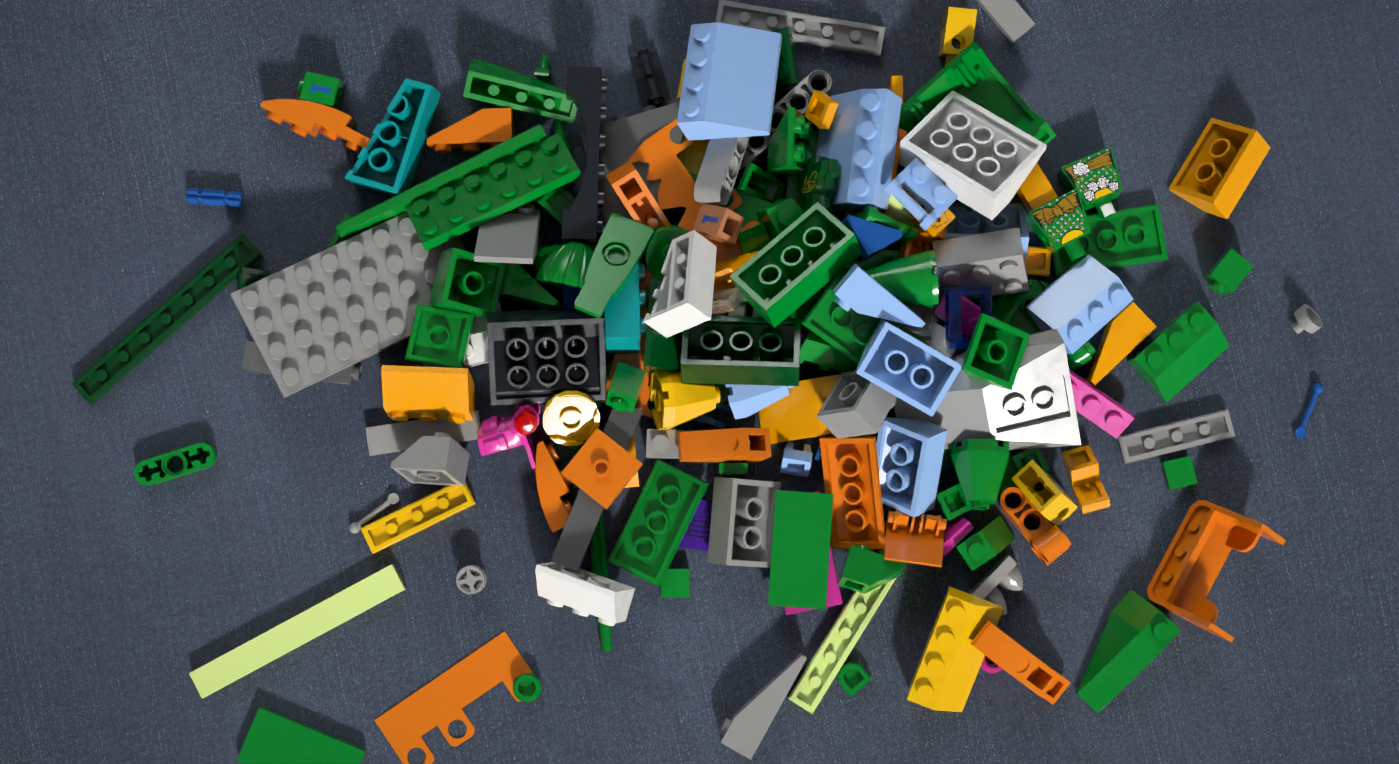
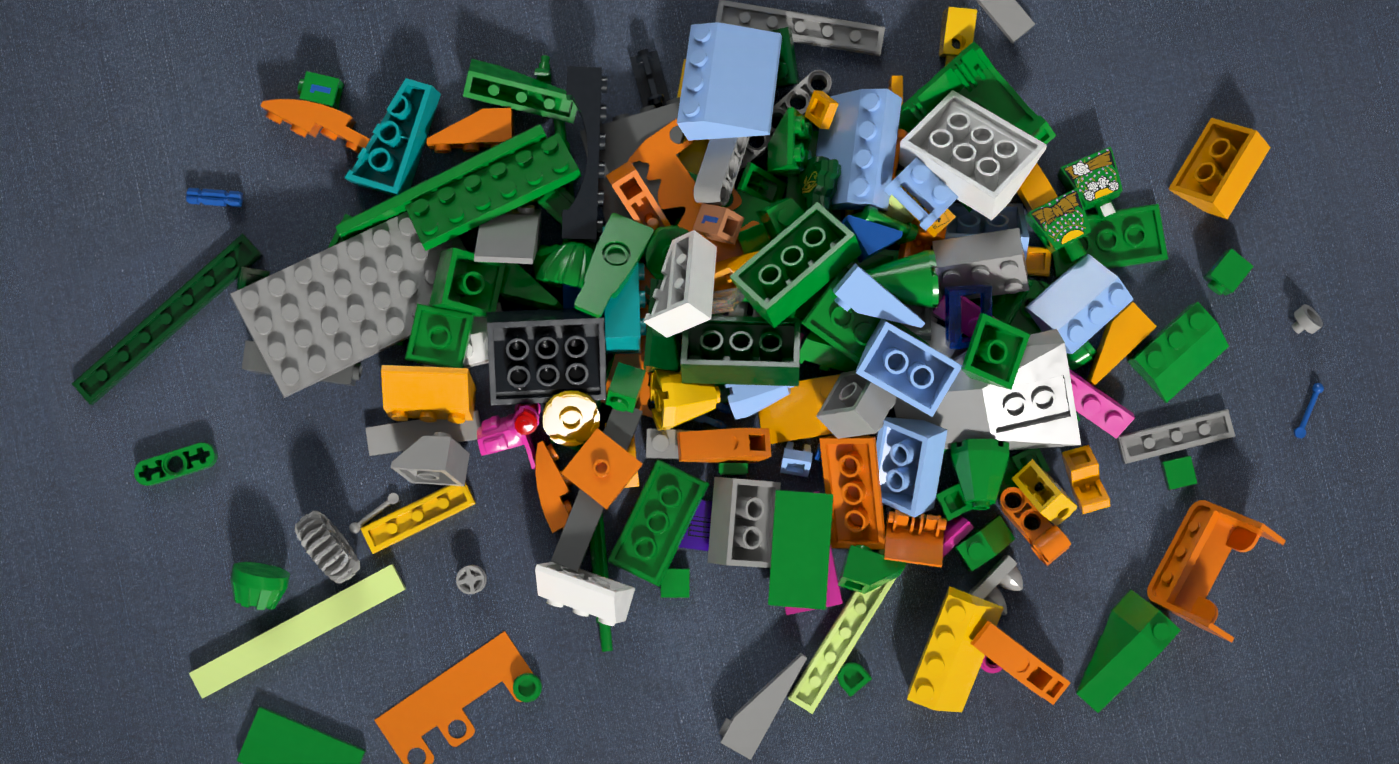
none -> green piece [230,562,290,610]
none -> light grey gear [295,511,360,584]

